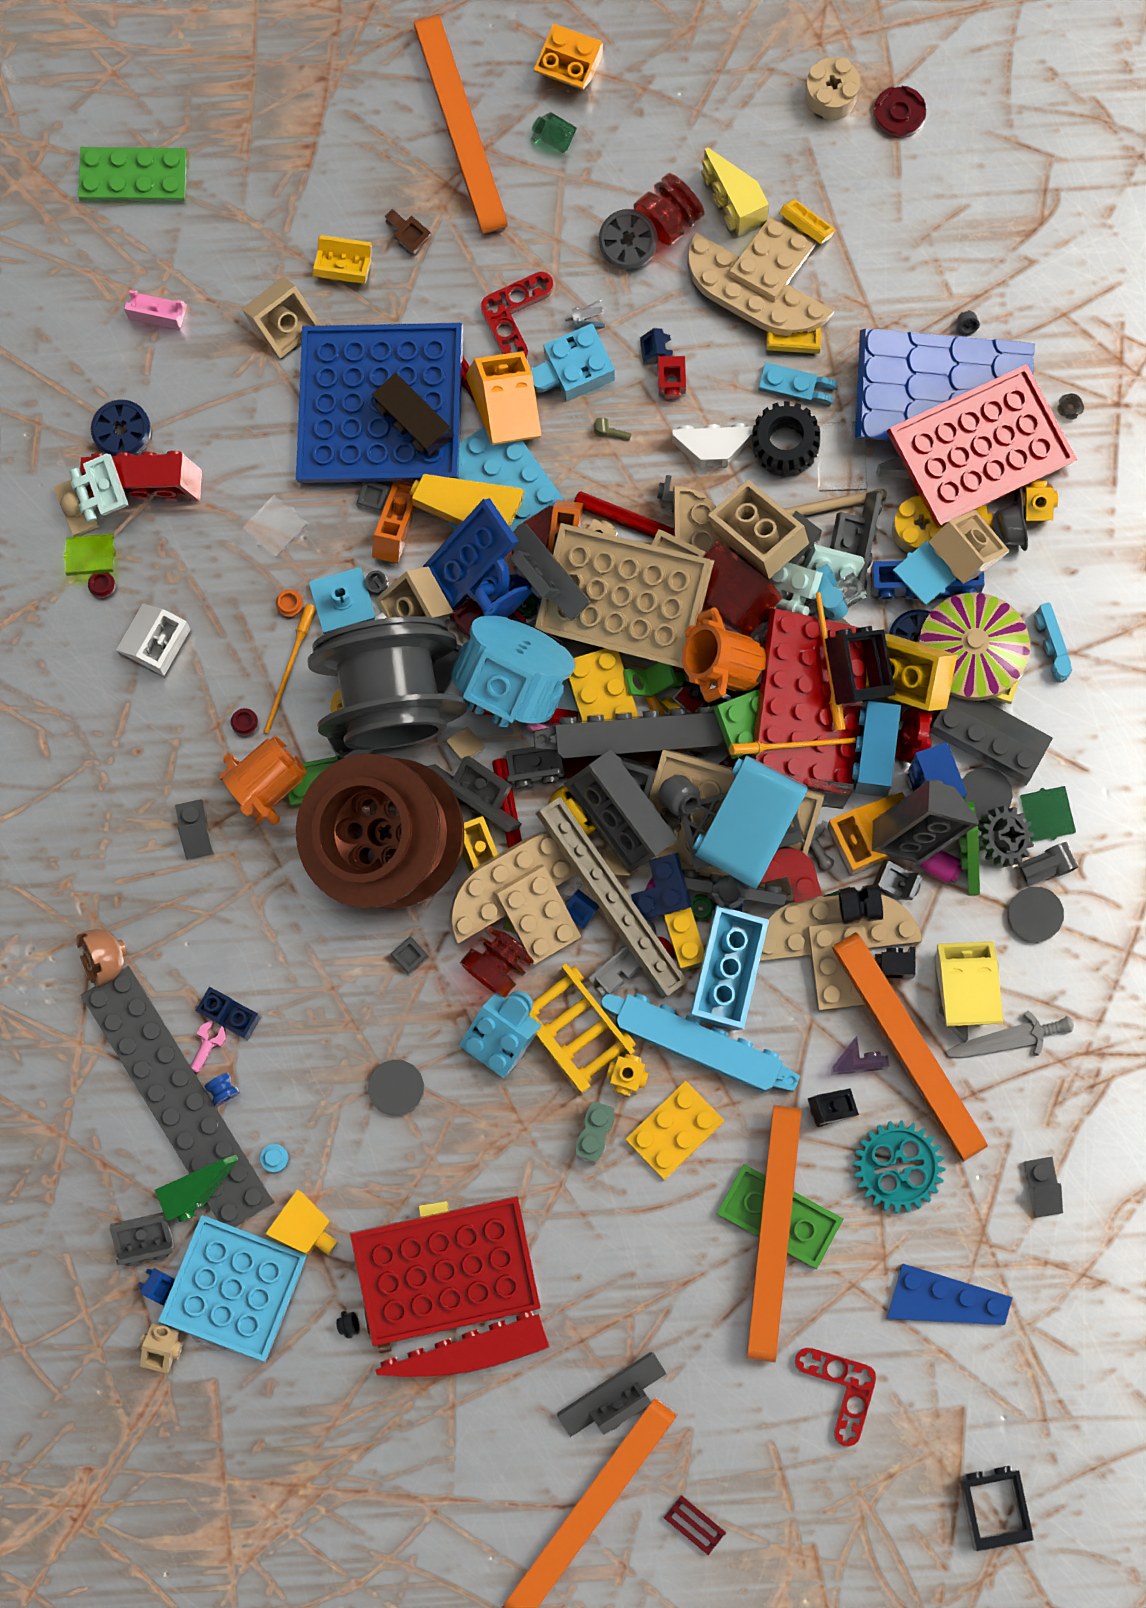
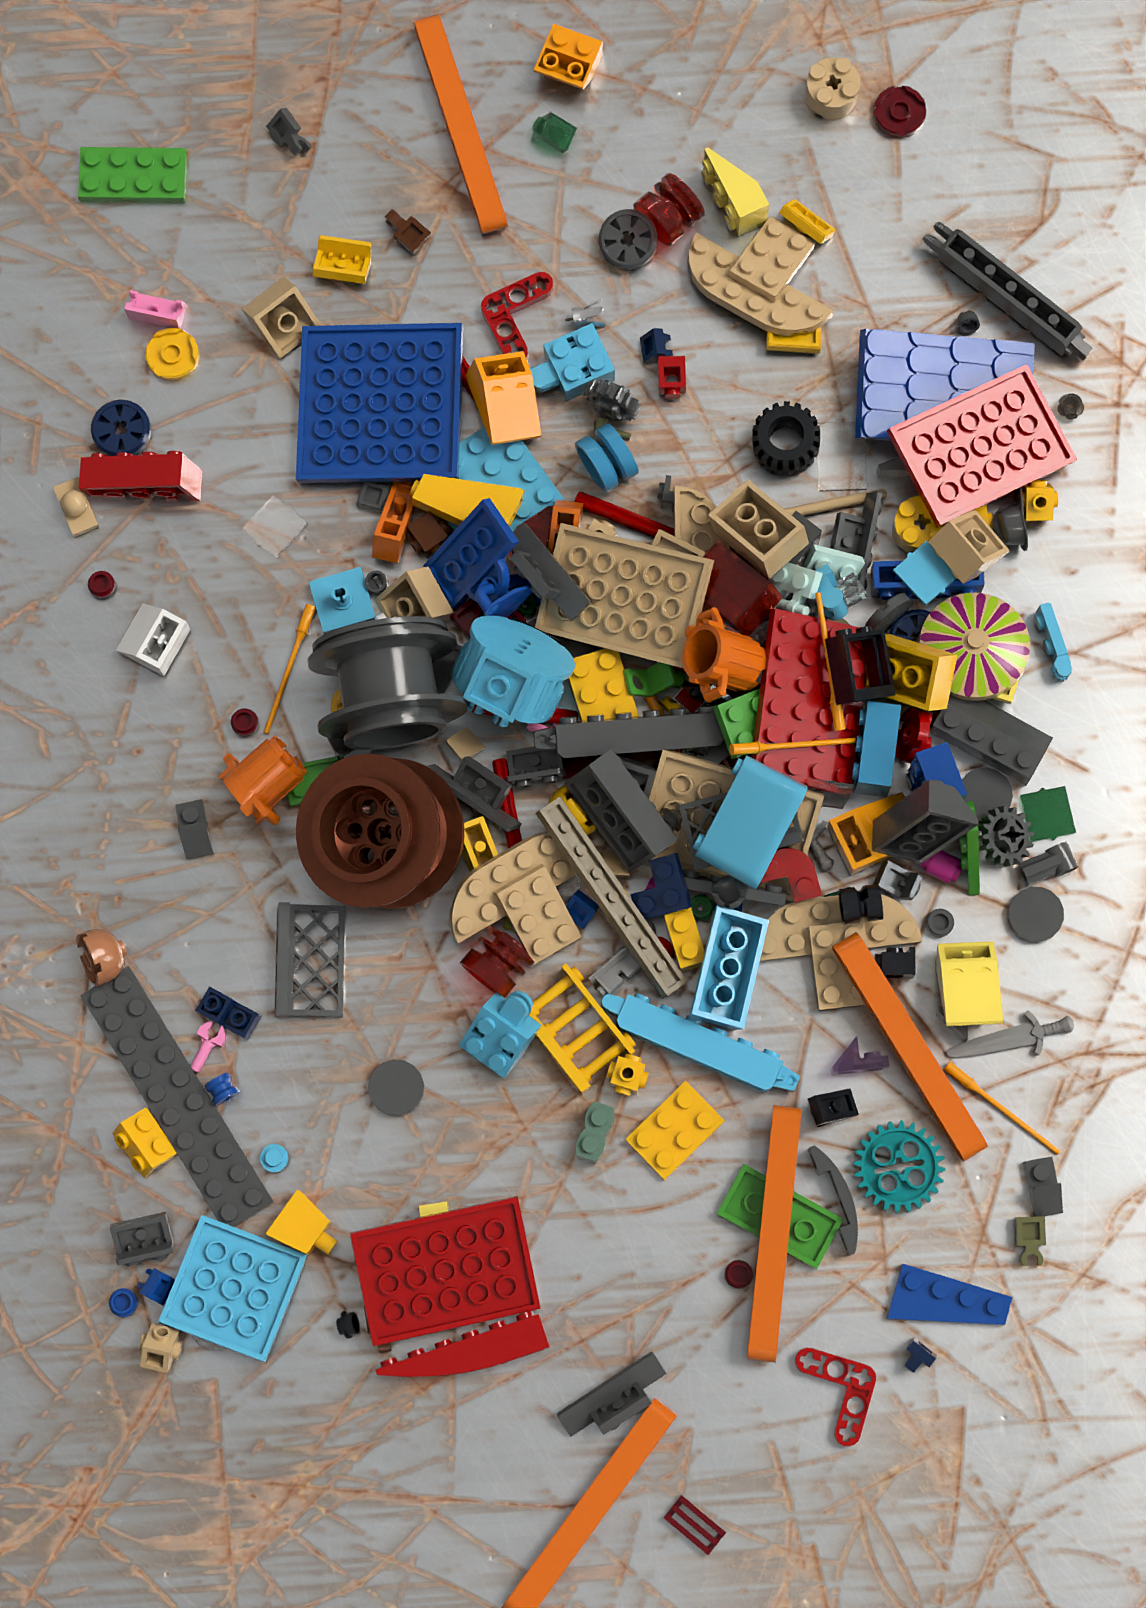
clear neon green piece [63,534,117,576] -> none
light aqua plate [69,453,129,522] -> none
green slope [155,1155,238,1223] -> none
orange plate [276,590,303,617] -> none
dark brown brick [372,372,454,458] -> none
dark grey tile [390,936,429,976] -> none
dark grey head [659,775,700,816] -> none
white slope [672,423,753,468] -> none
medium azure hinge [758,362,838,405] -> none
black window [960,1465,1034,1551] -> none
none -> blue plate [109,1288,138,1317]
none -> yellow bracket [113,1107,177,1178]
none -> yellow tile [145,328,199,381]
none -> dark grey plate [266,108,311,156]
none -> dark grey fence [274,902,345,1017]
none -> reddish brown brick [407,511,450,559]
none -> dark azure wheel [575,423,639,493]
none -> dark grey gear [583,379,642,421]
none -> dark red plate [724,1260,753,1289]
none -> dark grey slope [808,1145,858,1256]
none -> dark grey tile [865,593,913,632]
none -> dark blue tile [905,1337,937,1373]
none -> dark grey hinge [923,221,1093,361]
none -> dark grey tile [926,909,954,938]
none -> light orange piece [943,1061,1060,1155]
none -> olive plate [1015,1216,1046,1266]

